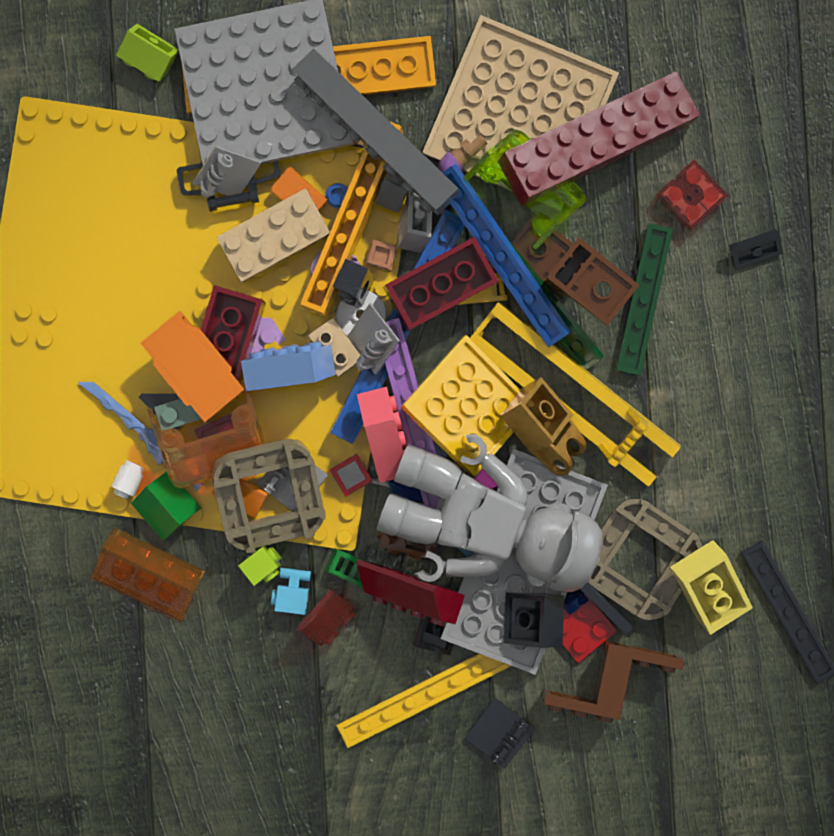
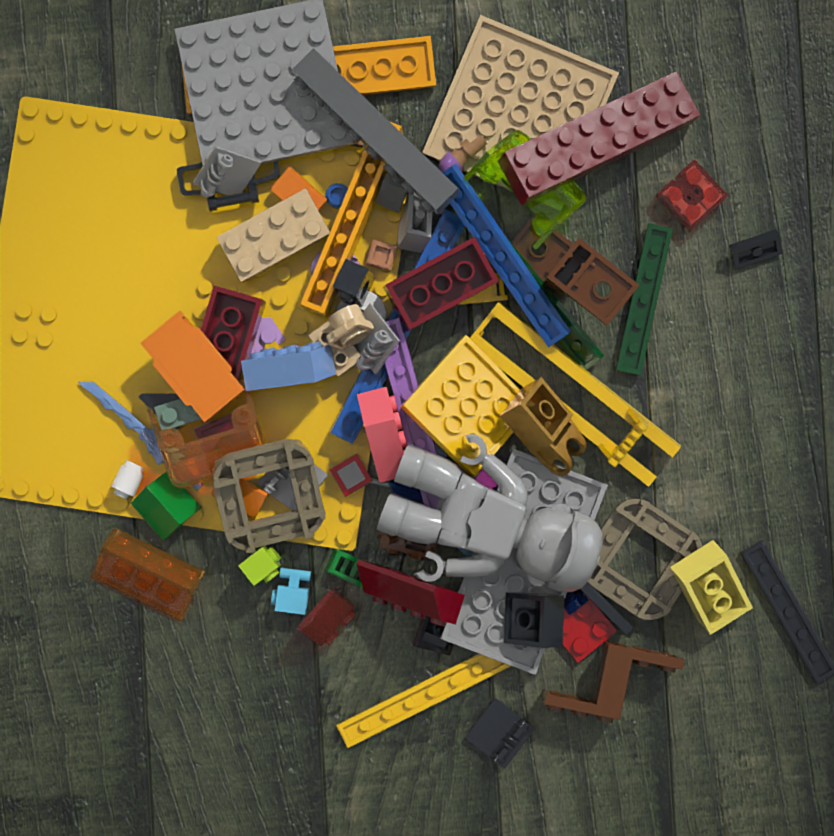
lime brick [116,24,179,82] -> none
none -> tan piece [326,304,374,350]

